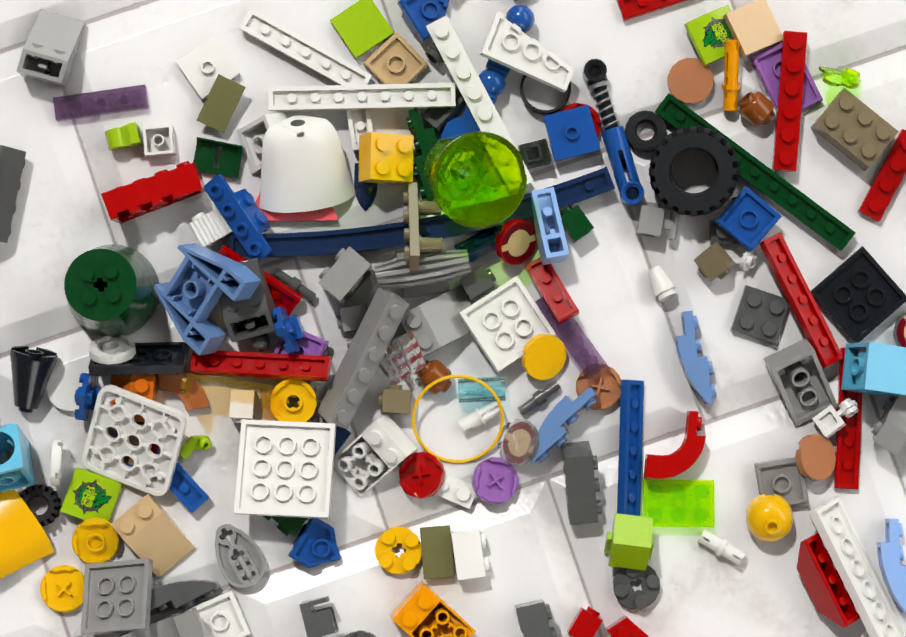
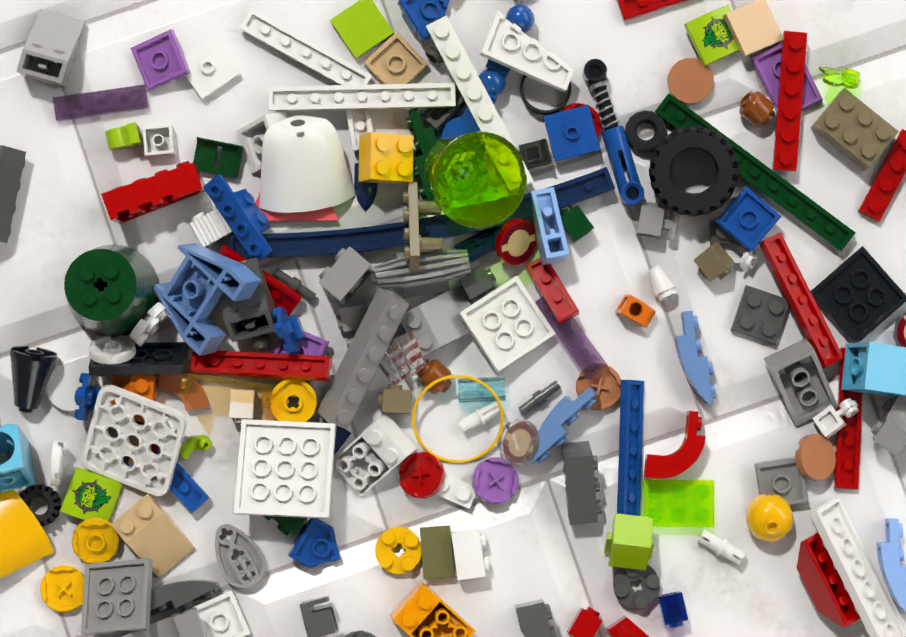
olive piece [197,74,246,133] -> none
yellow tile [521,334,566,380] -> none
light orange pin [722,39,740,111] -> none
none -> white plate [130,302,169,347]
none -> medium lavender tile [131,29,191,91]
none -> orange leg [615,294,656,328]
none -> clear blue brick [657,591,688,628]

